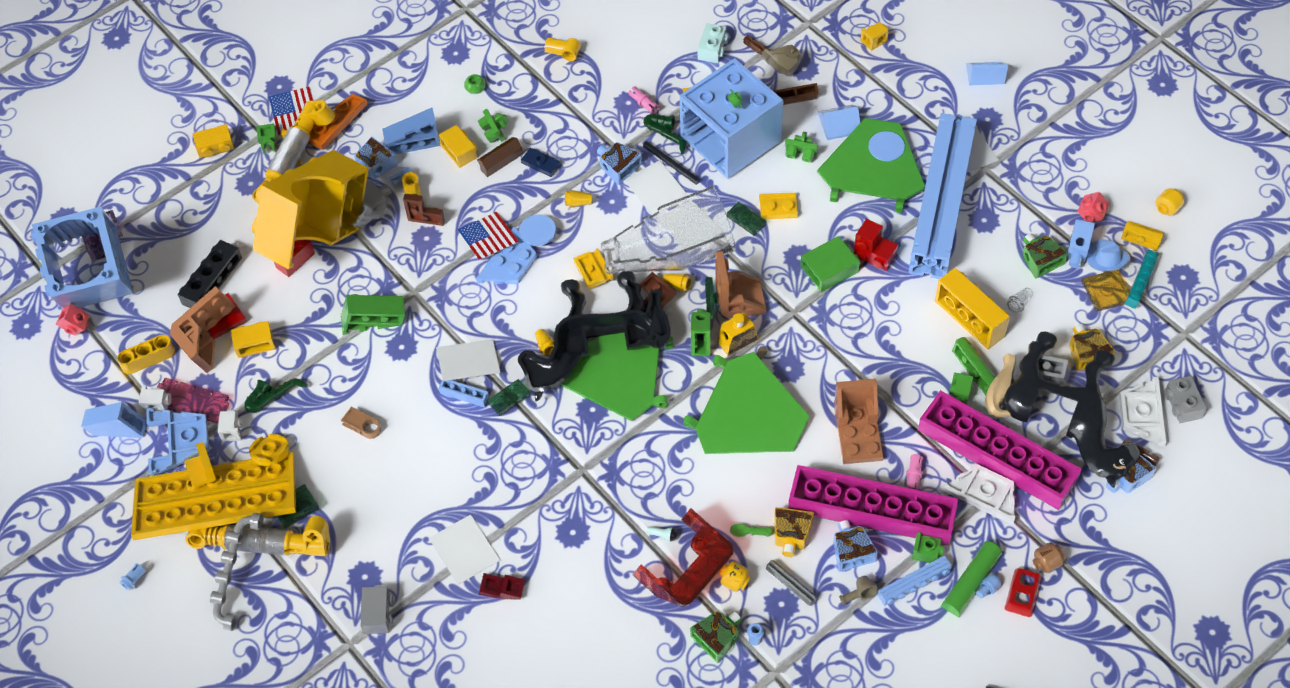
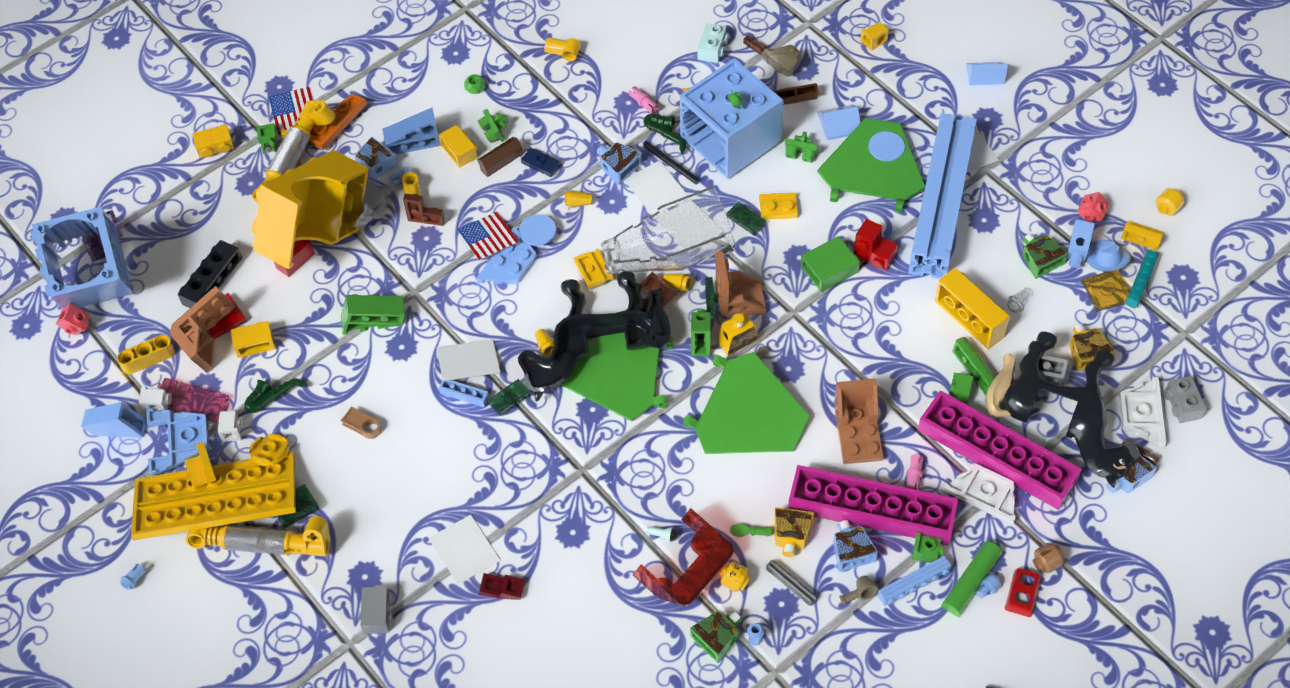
light grey bar [210,512,264,631] -> none

